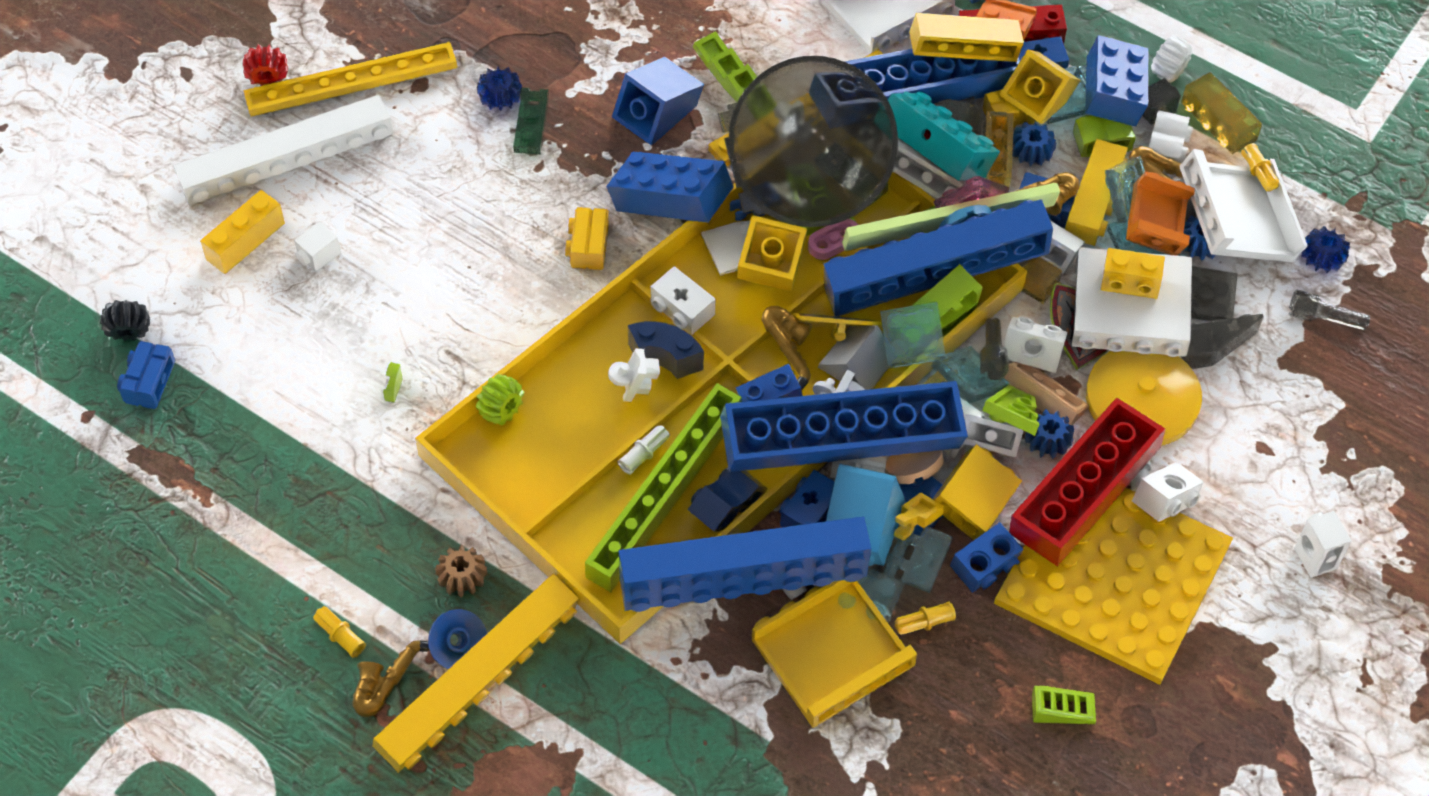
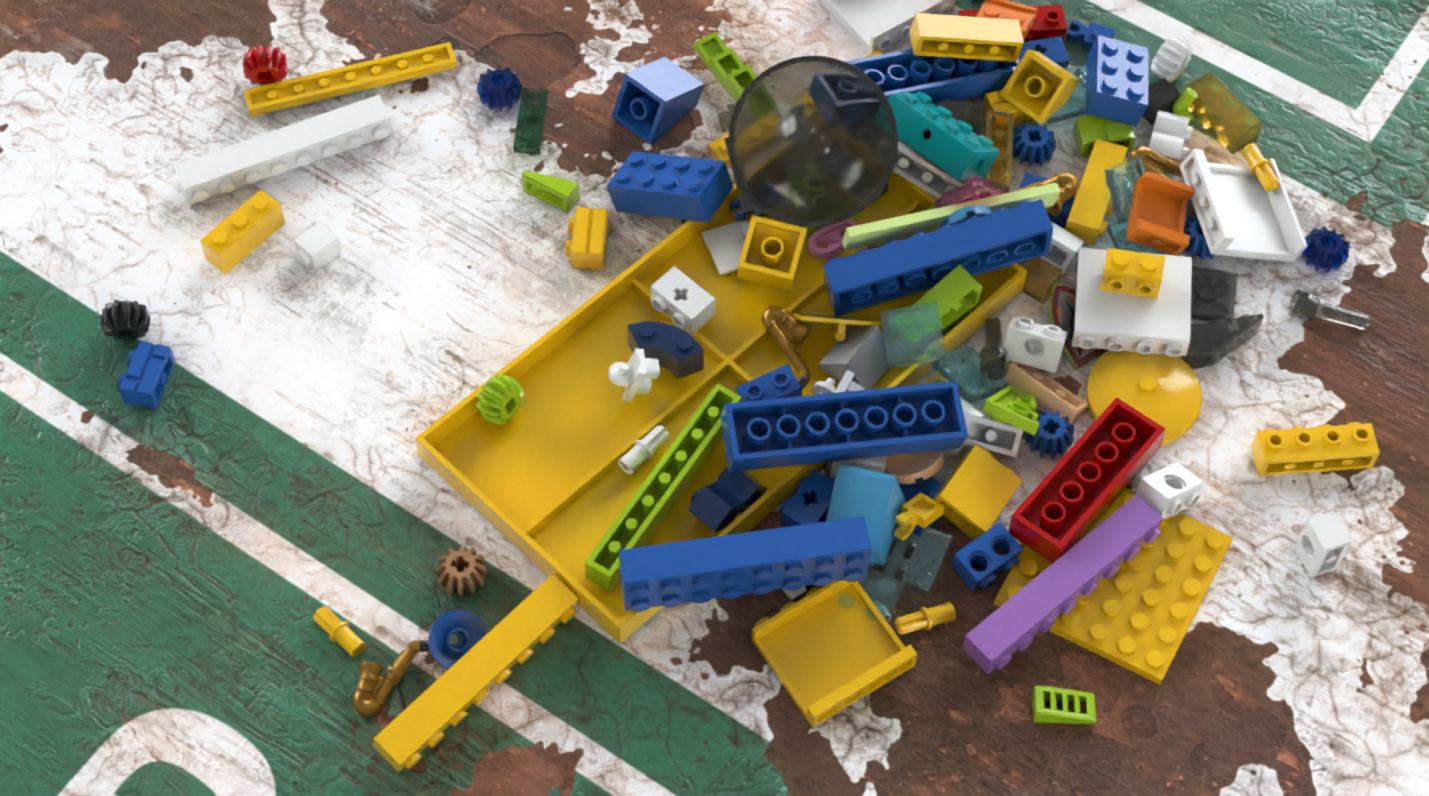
lime tile [383,362,403,403] -> none
none -> lime slope [522,170,580,213]
none -> medium lavender brick [962,494,1163,674]
none -> blue plate [1066,20,1115,50]
none -> lime arm [1173,88,1198,124]
none -> yellow brick [1251,422,1380,476]

